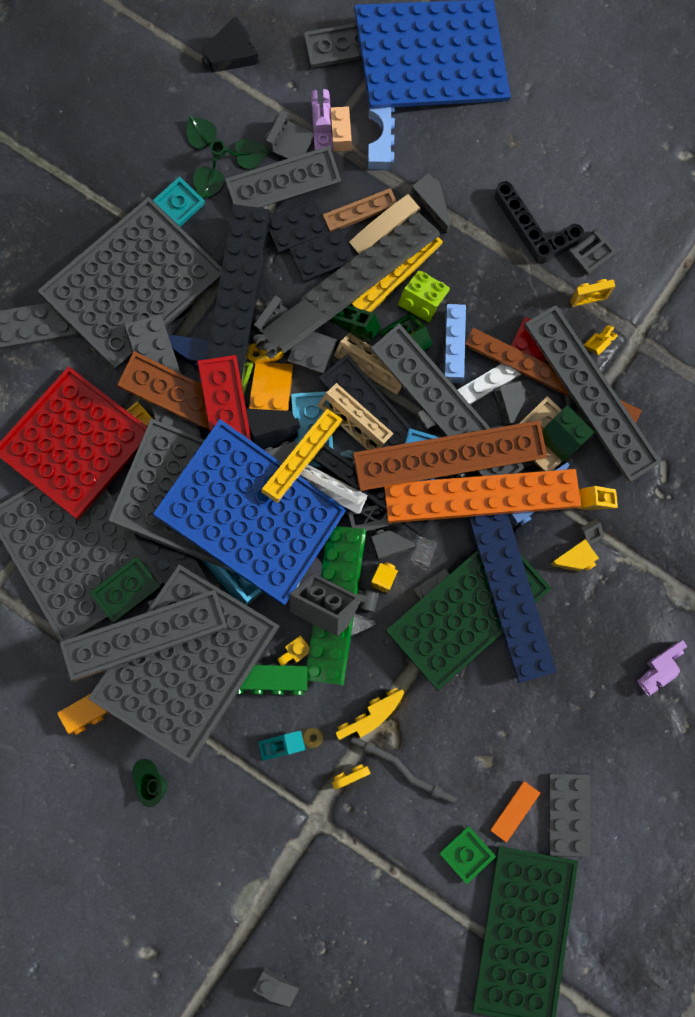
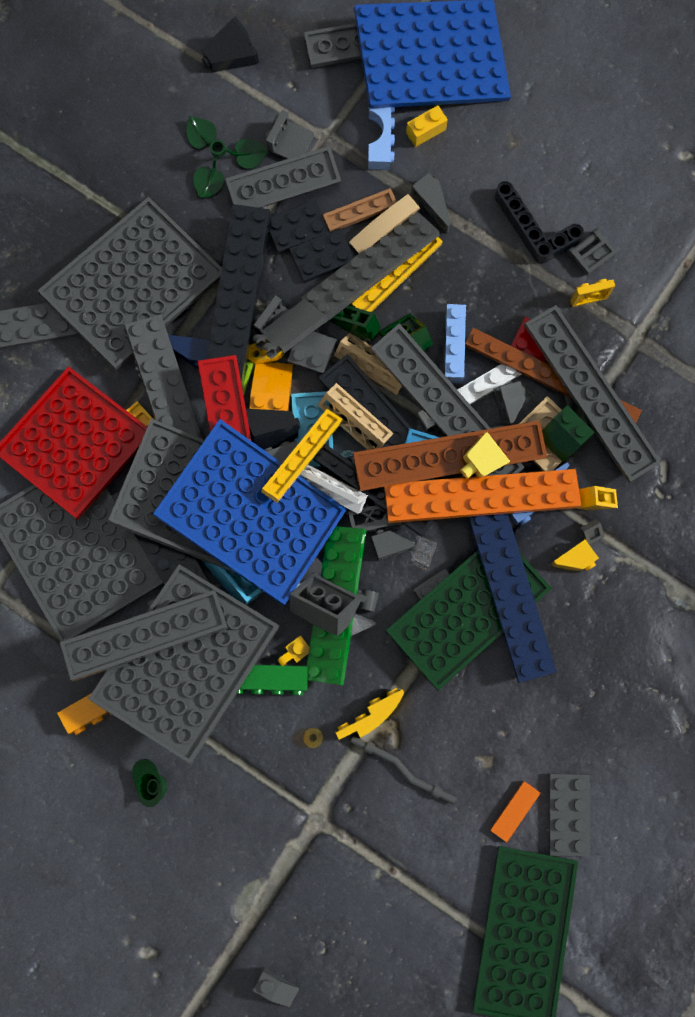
dark green plate [90,556,161,624] -> none
dark orange plate [117,351,209,431] -> none
teal plate [153,176,206,227] -> none
teal slope [258,730,306,761] -> none
lavender plate [311,89,333,151] -> none
light nougat brick [331,106,352,152] -> none
yellow plate [331,764,371,790] -> none
yellow slope [370,562,398,594] -> none
lime bracket [397,271,450,323] -> none
green plate [439,826,496,884] -> none
yellow plate [584,325,618,355] -> none
lavender plate [637,640,688,696] -> none
none -> yellow brick [406,106,448,147]
none -> light yellow torso [460,432,510,479]

